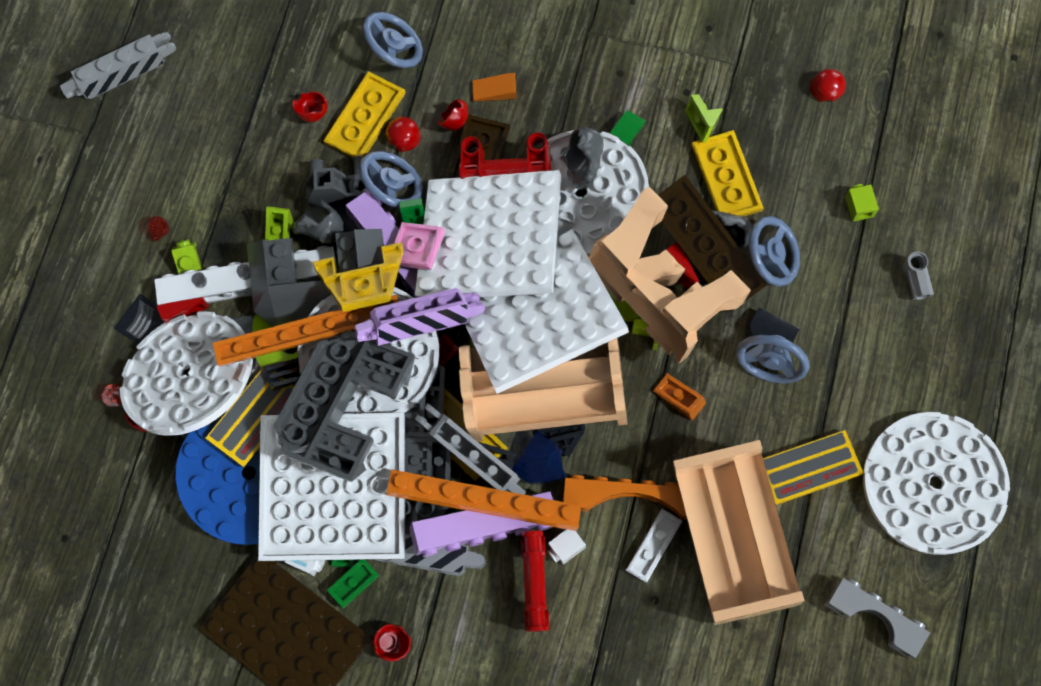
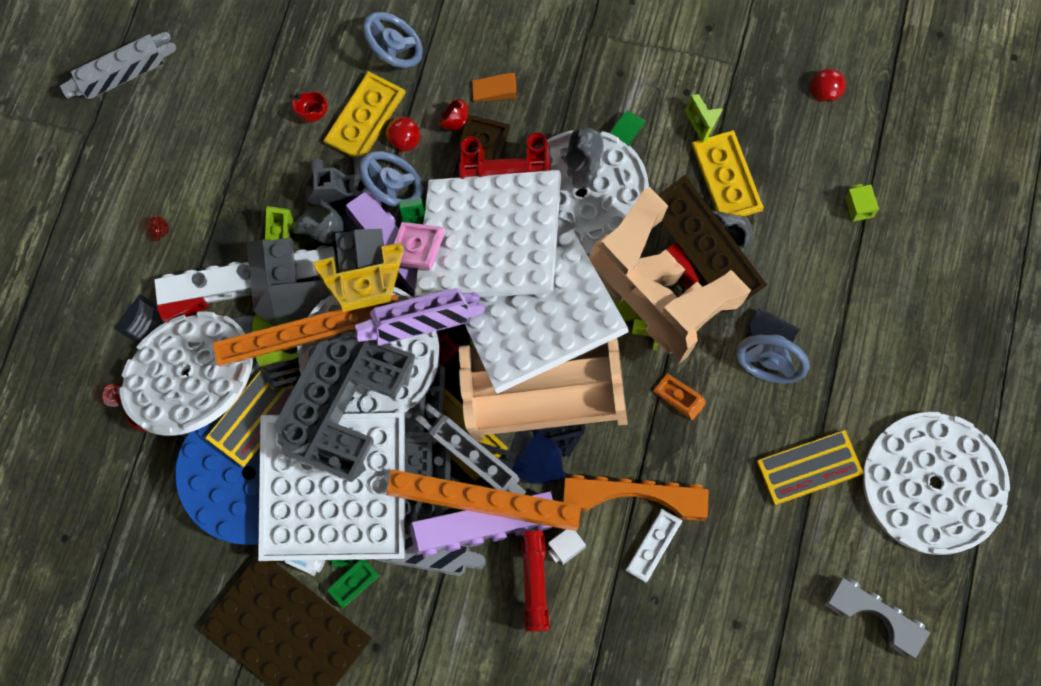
lime bracket [171,239,202,275] -> none
red hair [372,624,411,662] -> none
light nougat piece [673,440,805,625] -> none
sand blue piece [749,216,800,287] -> none
light grey piece [902,252,934,300] -> none

